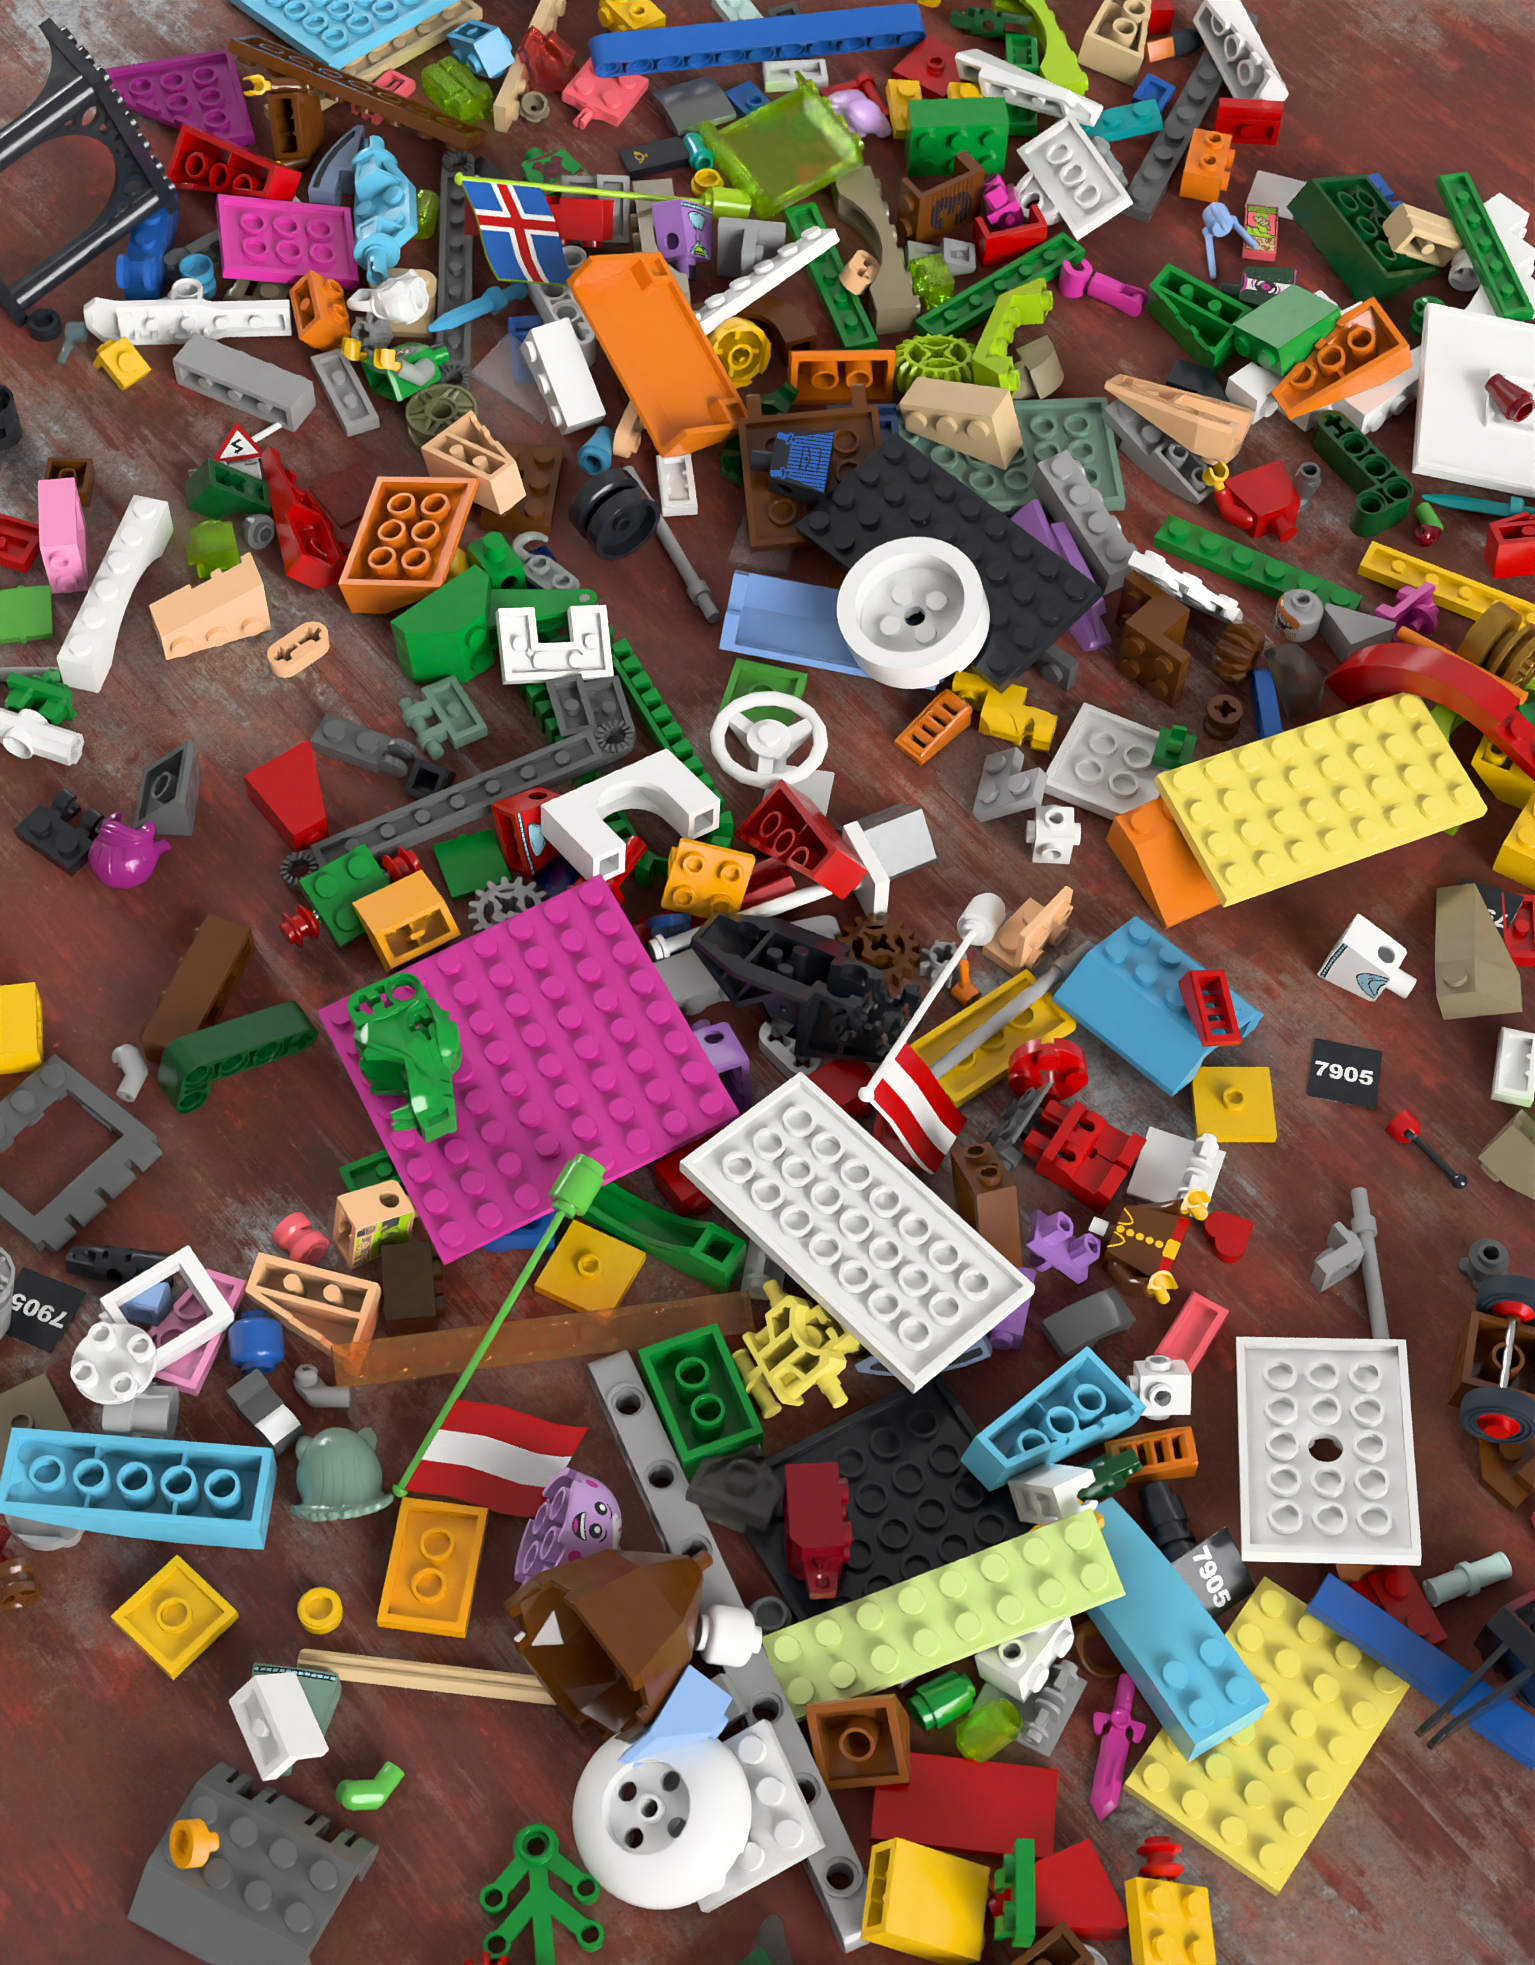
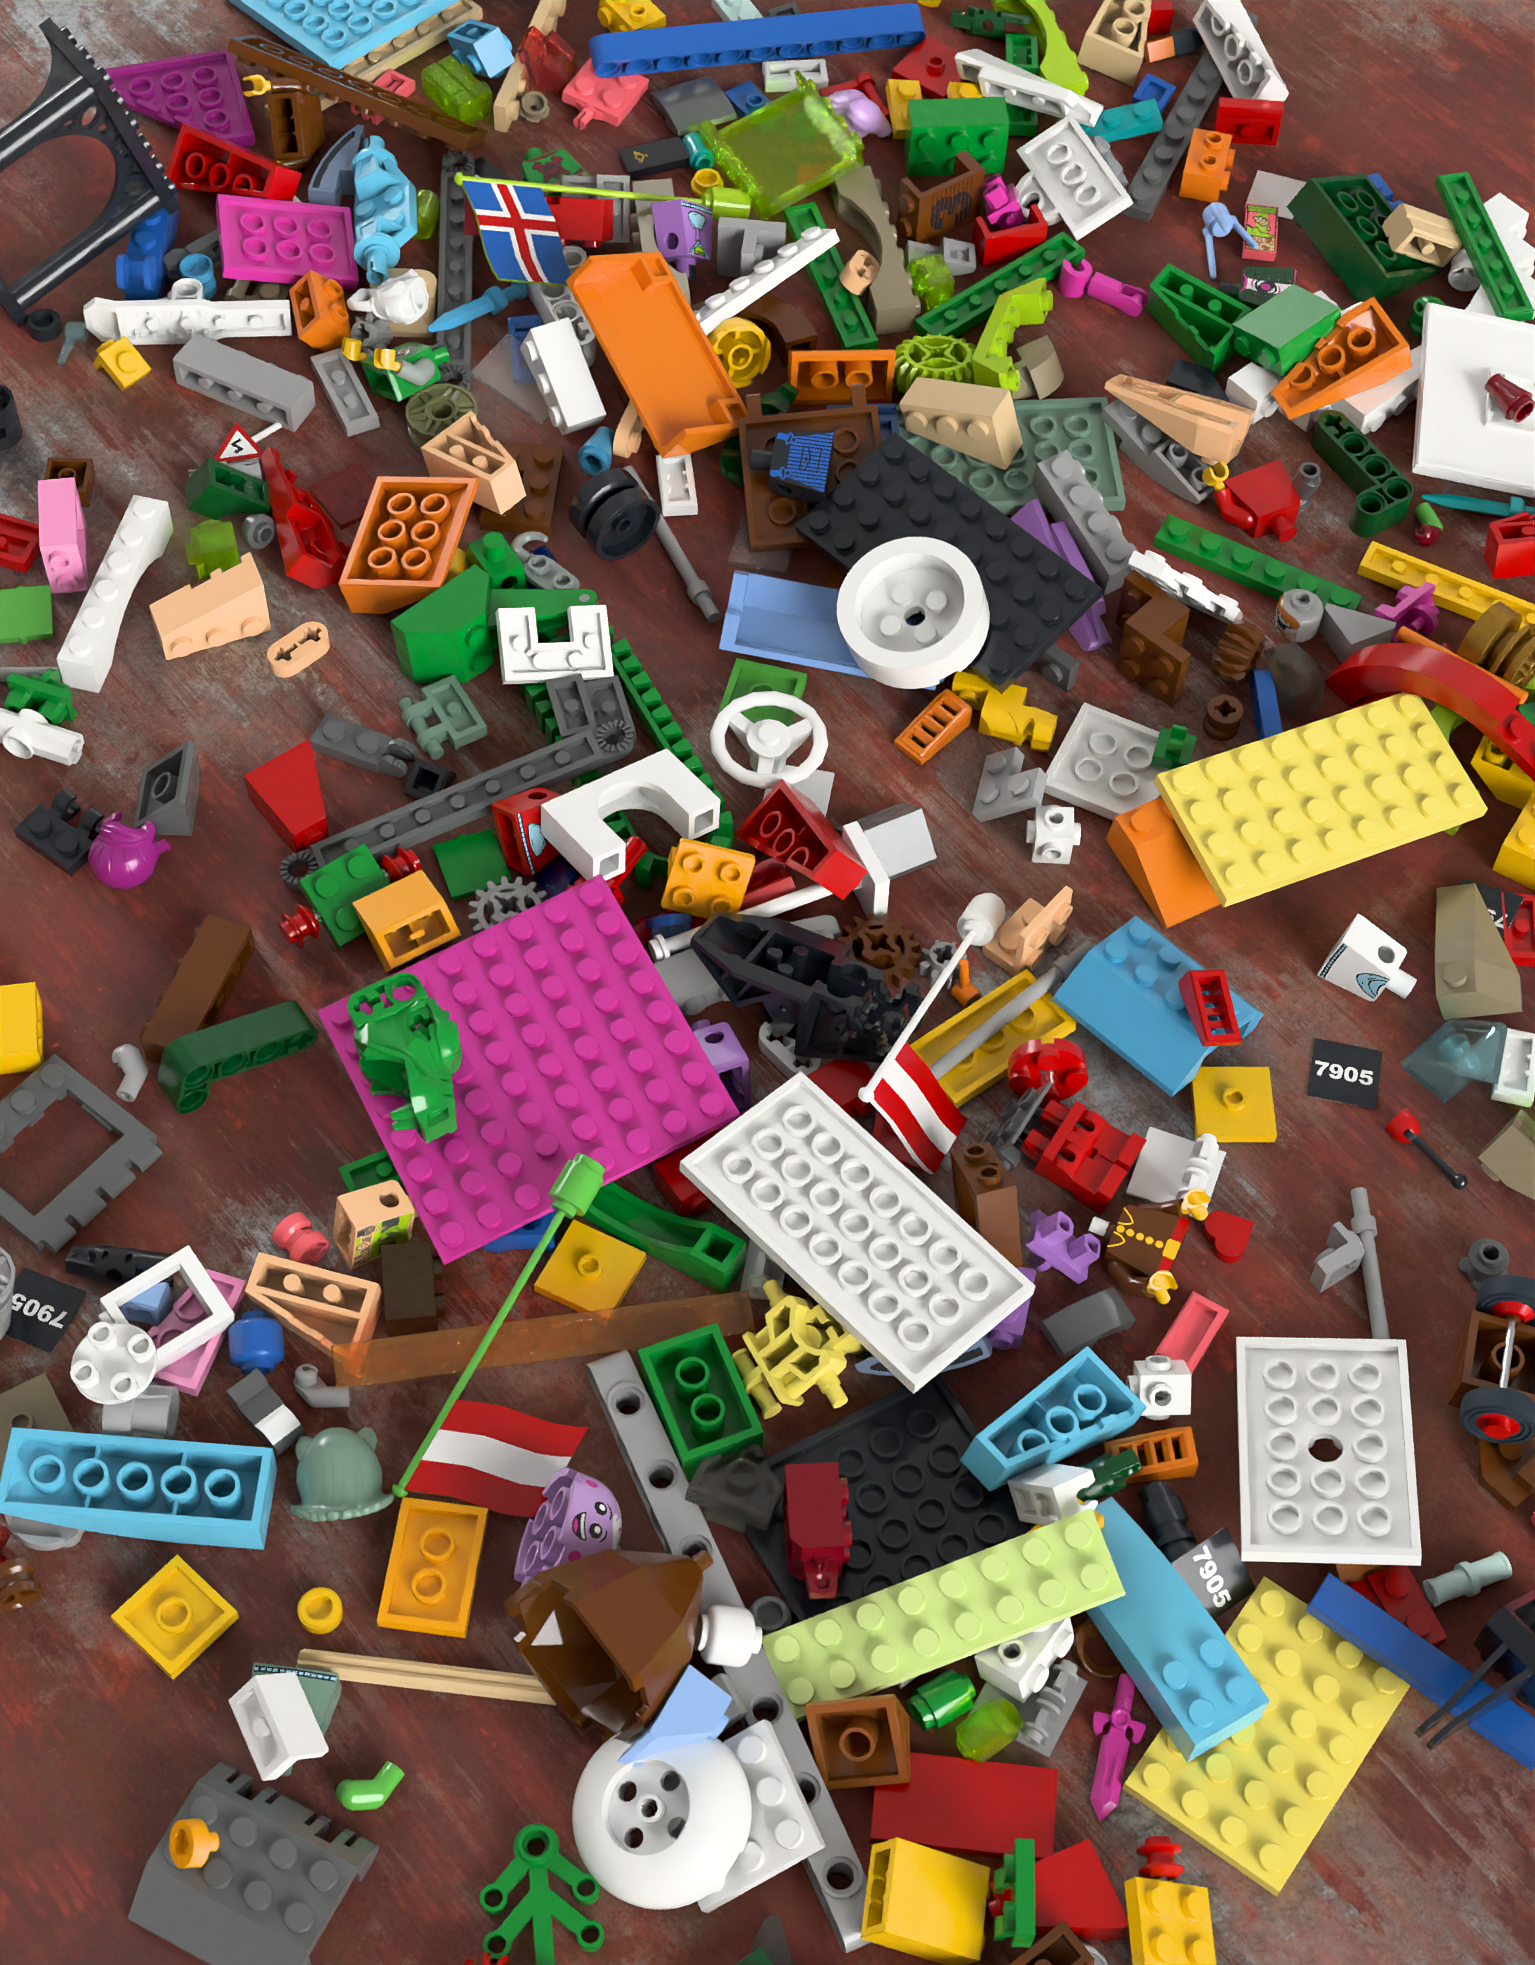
none -> clear light blue slope [1400,1018,1508,1104]

